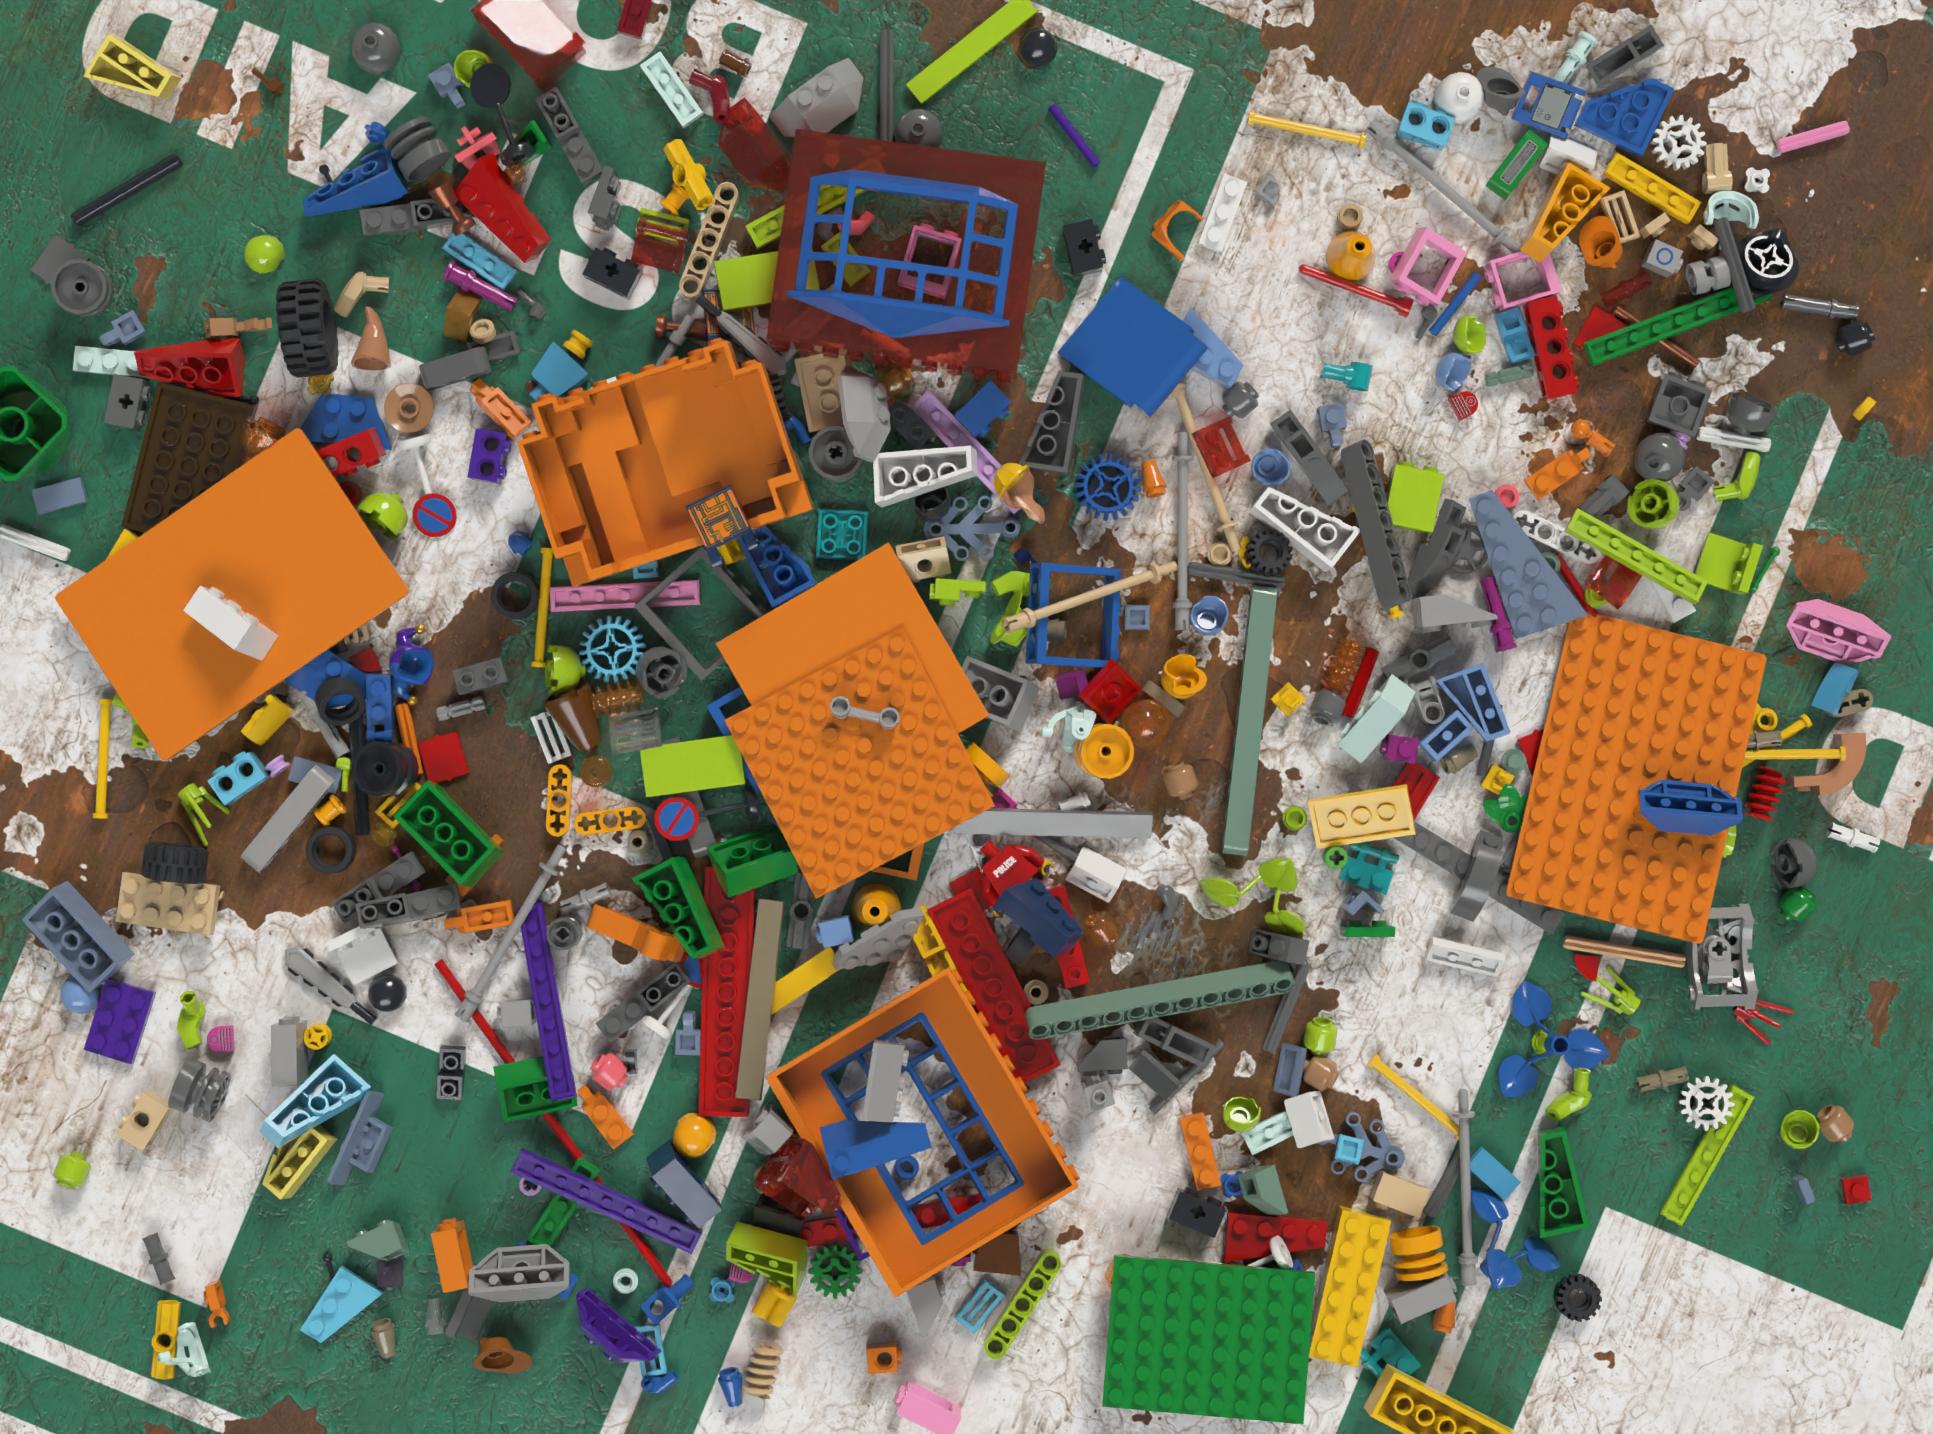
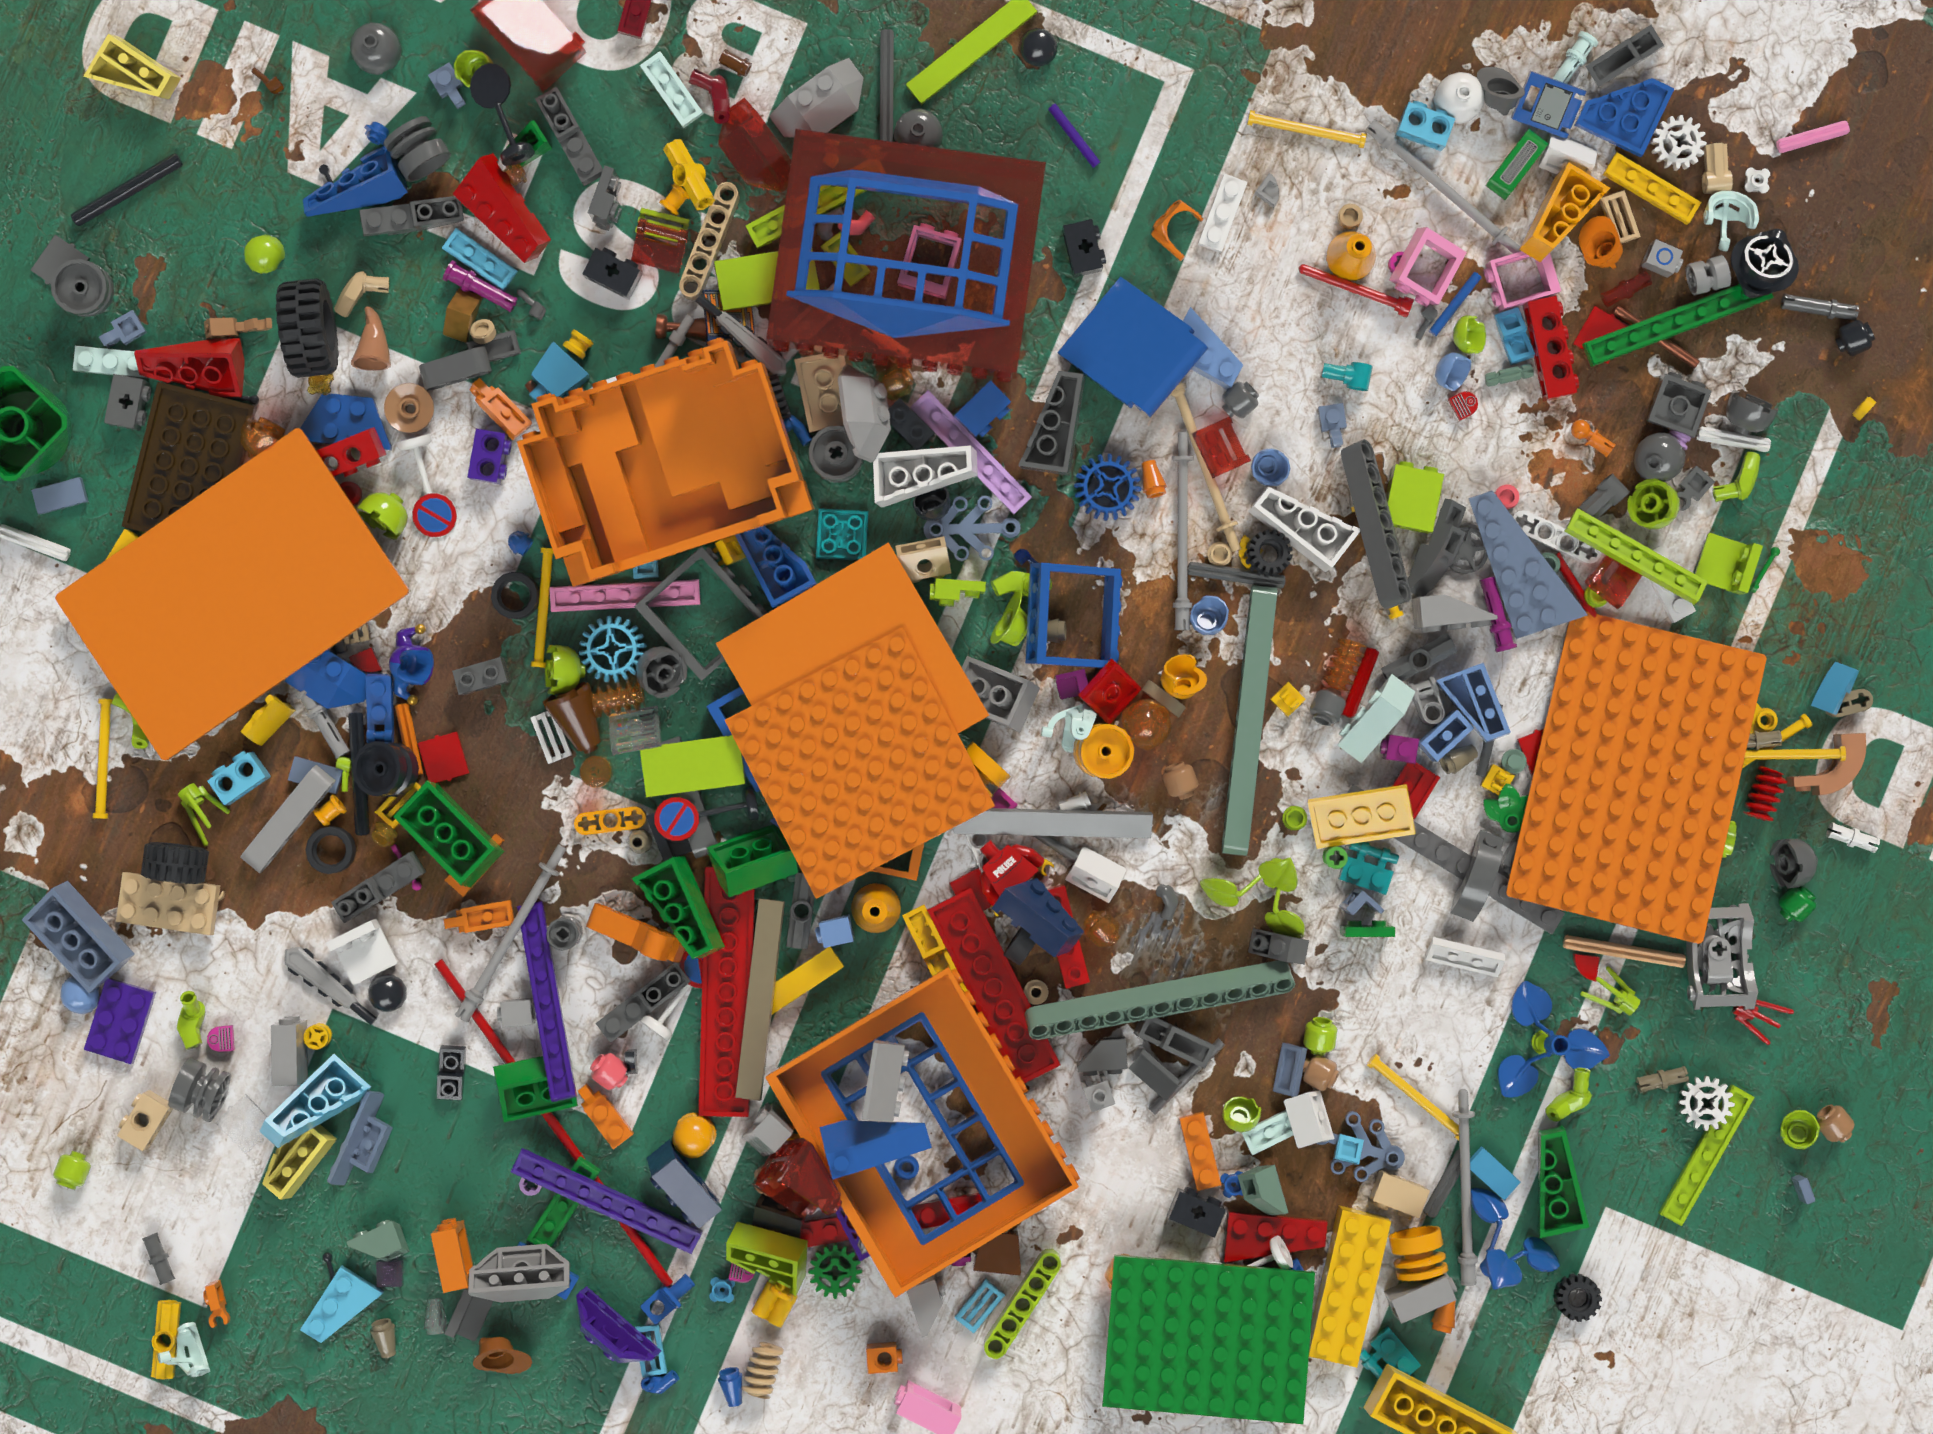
white wedge [183,586,279,660] -> none
lavender bush [265,755,290,778] -> none
black tyre [314,677,366,726] -> none
dark grey slope [355,883,461,929] -> none
copper piece [428,180,476,236] -> none
light grey axle [436,696,486,721] -> none
coral hips [454,126,500,171] -> none
light orange beam [546,764,573,837] -> none
light grey pin [560,882,612,916] -> none
light aqua plate [613,1268,638,1294] -> none
sand blue plate [675,1011,701,1056] -> none
flag [685,485,760,568] -> none
light grey bar [830,696,900,730] -> none
light grey plate [832,908,924,970] -> none
nougat piece [993,463,1045,524] -> none
tan bar [1002,561,1178,634] -> none
sand blue tile [1124,605,1150,630] -> none
dark grey axle [1262,961,1311,1054] -> none
dark grey slope [1270,409,1348,506] -> none
orange hinge [1523,447,1592,501] -> none
tan plate [1639,212,1670,239] -> none
blue wedge [1639,780,1743,836] -> none
tan plate [1688,224,1719,251] -> none
dark grey axle [1714,217,1755,313] -> none
bright pink wedge [1786,599,1891,665] -> none
red plate [1840,1175,1872,1205] -> none

